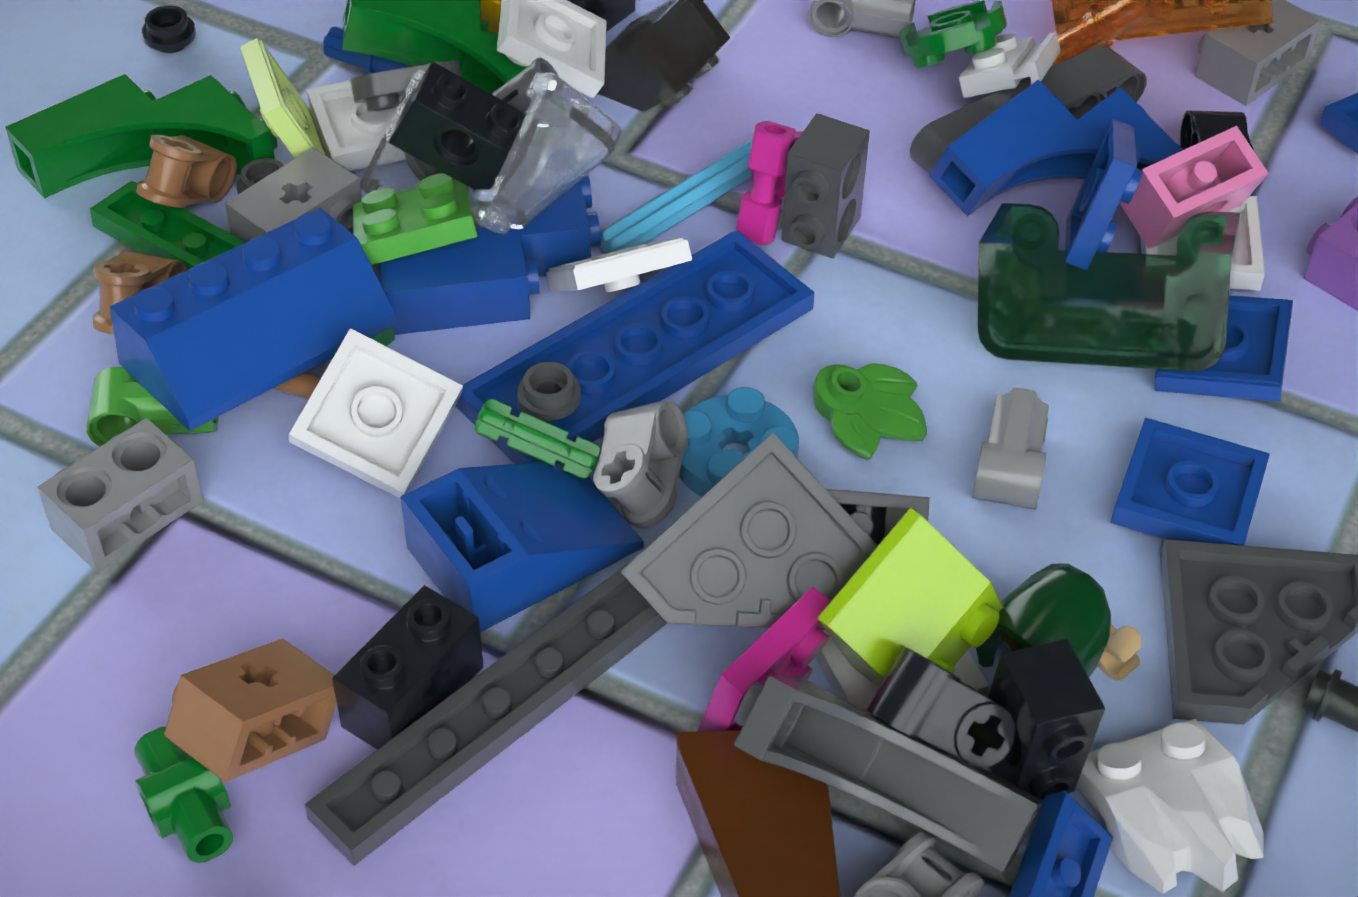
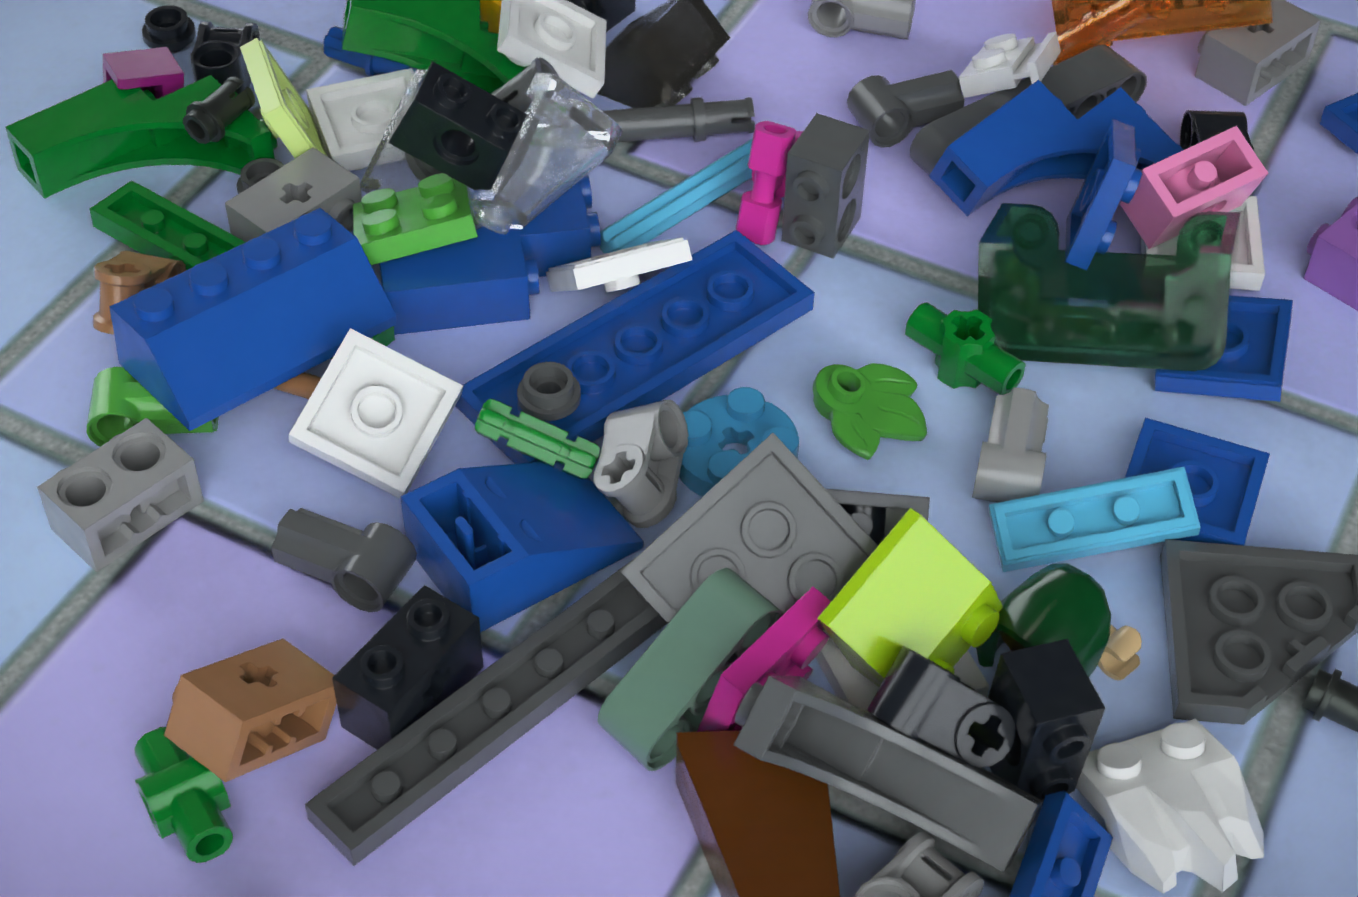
medium nougat piece [136,135,237,208] -> none
dark grey plate [350,61,462,112] -> none
green plate [899,0,1008,68] -> none
none -> magenta panel [102,47,184,99]
none -> pearl dark grey pin [183,77,255,144]
none -> black piece [191,21,260,94]
none -> dark grey piece [271,508,417,612]
none -> dark grey pin [588,97,755,146]
none -> sand green beam [598,568,783,771]
none -> dark grey piece [847,70,965,147]
none -> green axle [905,302,1026,395]
none -> medium azure tile [989,467,1201,572]

